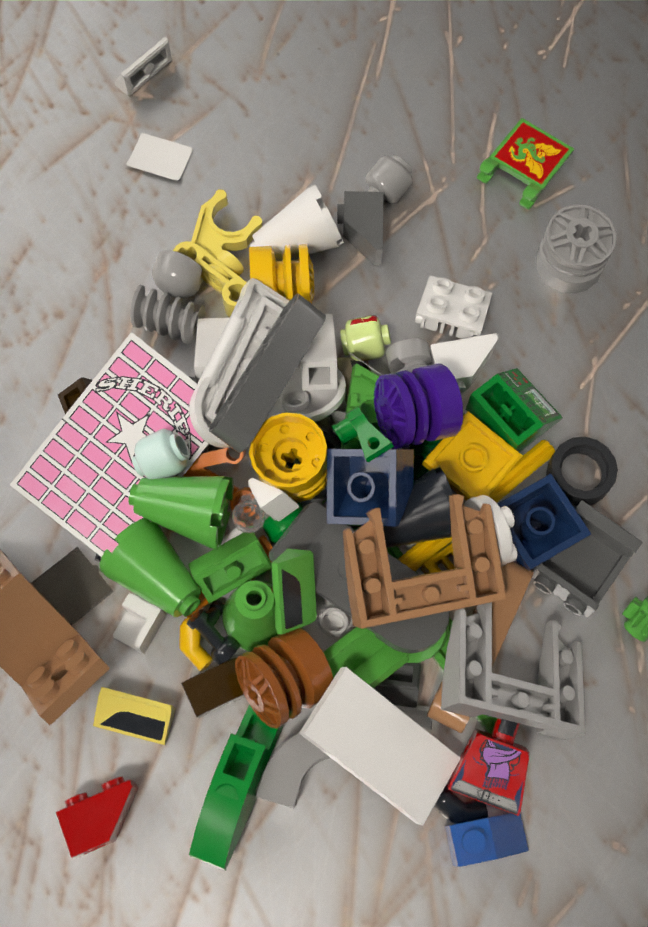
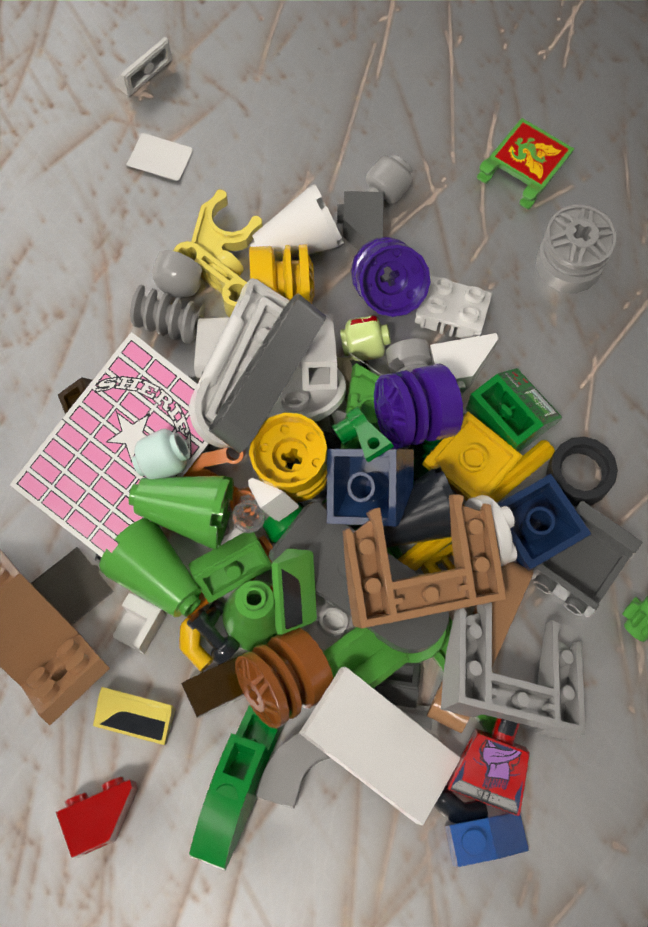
none -> dark purple wheel [351,237,431,317]

